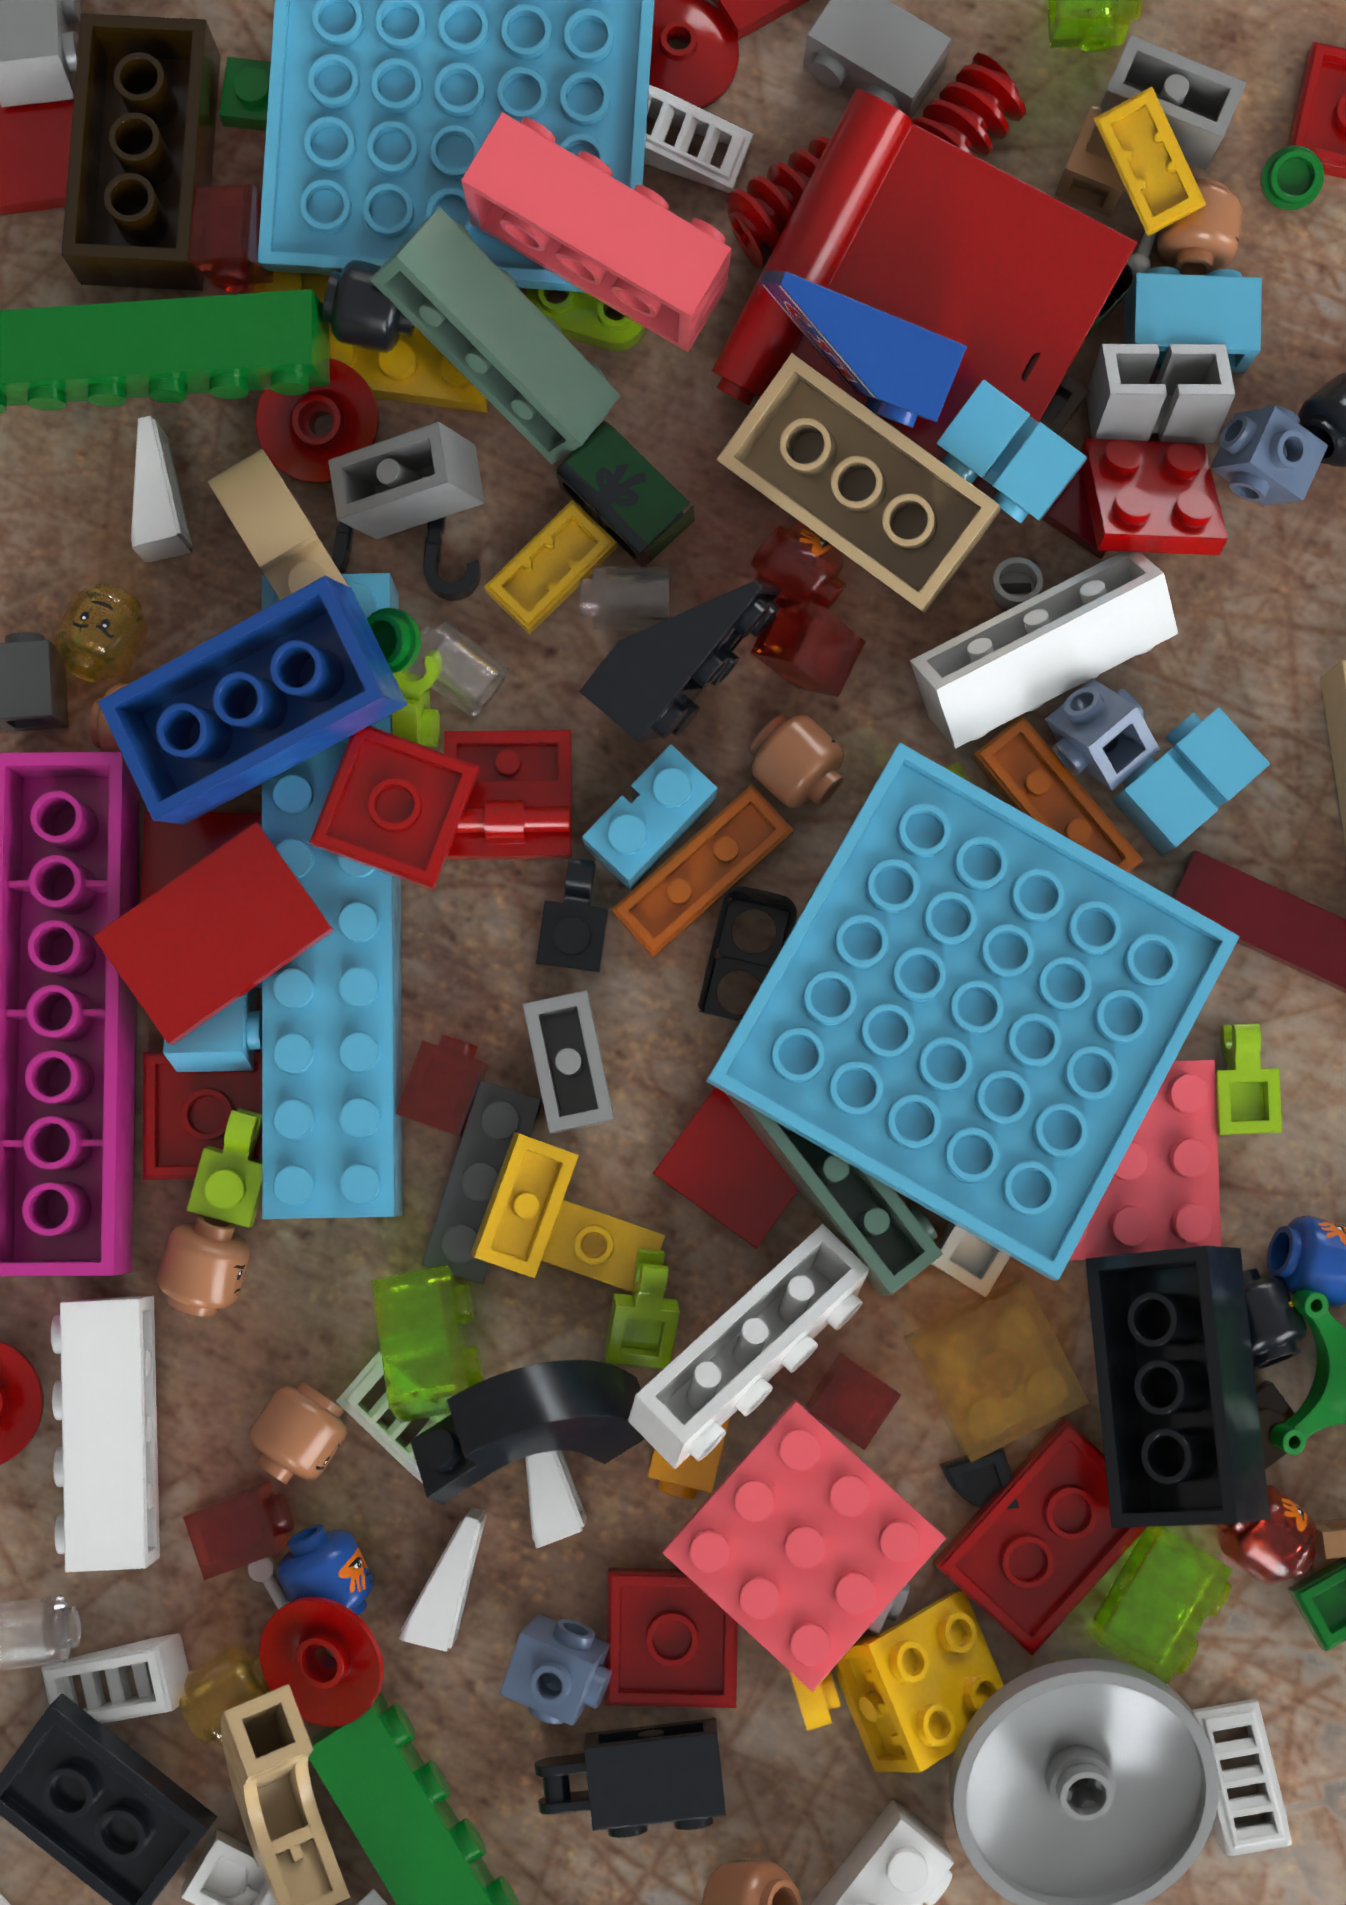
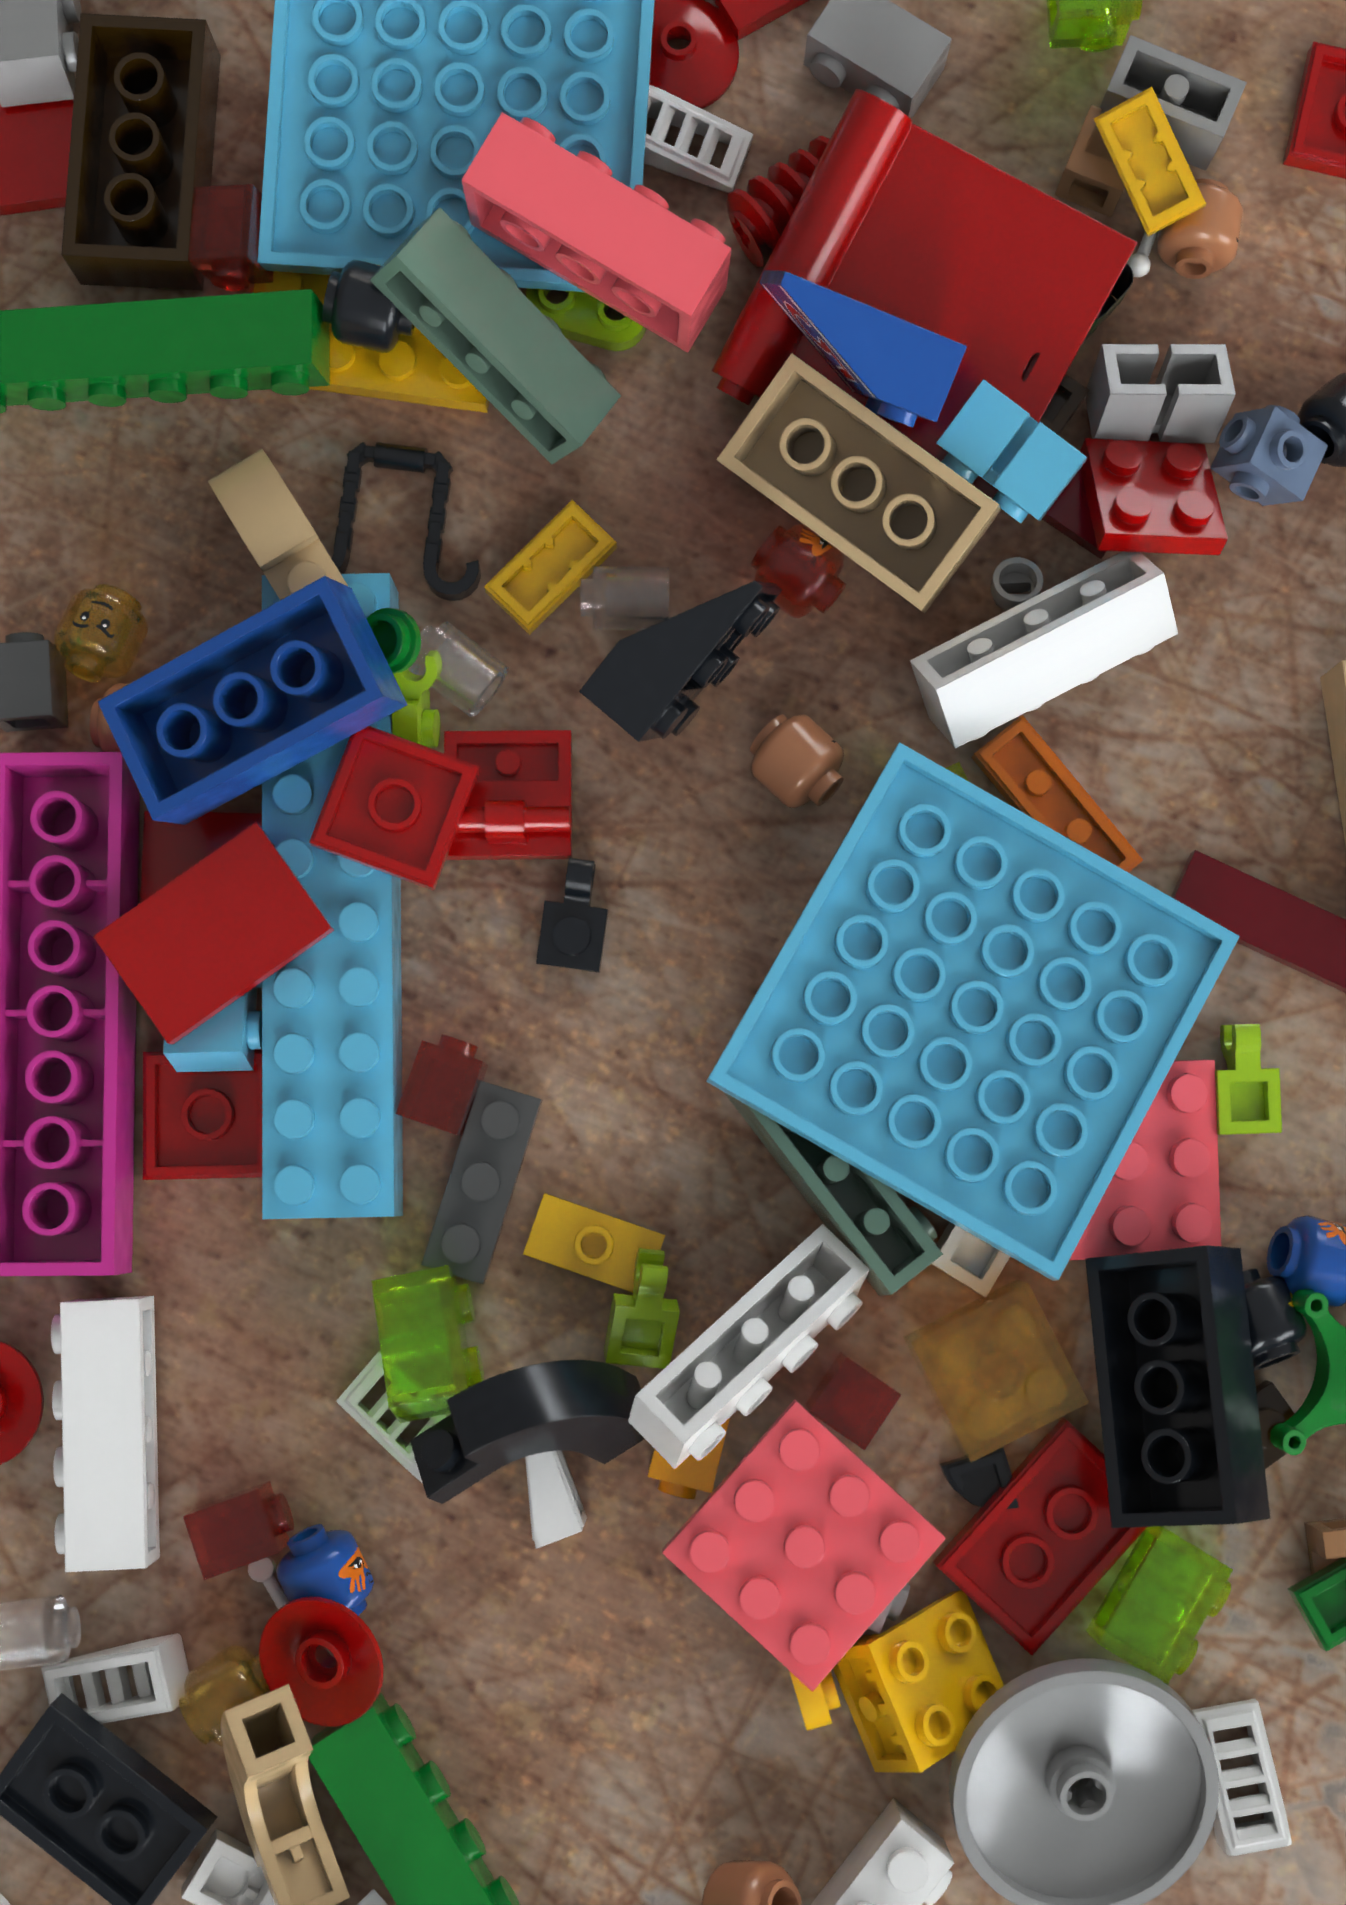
white slope [131,416,193,562] -> none
nougat head [157,1215,251,1317] -> none
lime plate [186,1107,262,1228] -> none
green plate [219,57,271,131] -> none
nougat head [249,1381,347,1484] -> none
red dish [255,358,379,484] -> none
light grey brick [328,422,485,540] -> none
white slope [399,1507,487,1652] -> none
yellow plate [470,1132,579,1278] -> none
sand blue brick [499,1614,612,1726] -> none
light grey brick [523,990,615,1134] -> none
black brick [534,1718,726,1838] -> none
dark green piece [556,420,695,568] -> none
medium azure piece [582,744,718,890] -> none
red tile [605,1568,738,1708] -> none
orange tile [611,784,794,959] -> none
red tile [652,1087,799,1249] -> none
black piece [698,886,797,1022] -> none
clear red brick [750,597,866,698] -> none
red piece [912,52,1026,157] -> none
sand blue brick [1045,678,1160,791] -> none
medium azure piece [1112,707,1270,856] -> none
medium azure piece [1123,267,1262,373] -> none
clear red head [1216,1484,1316,1585] -> none
green plate [1260,145,1324,211] -> none

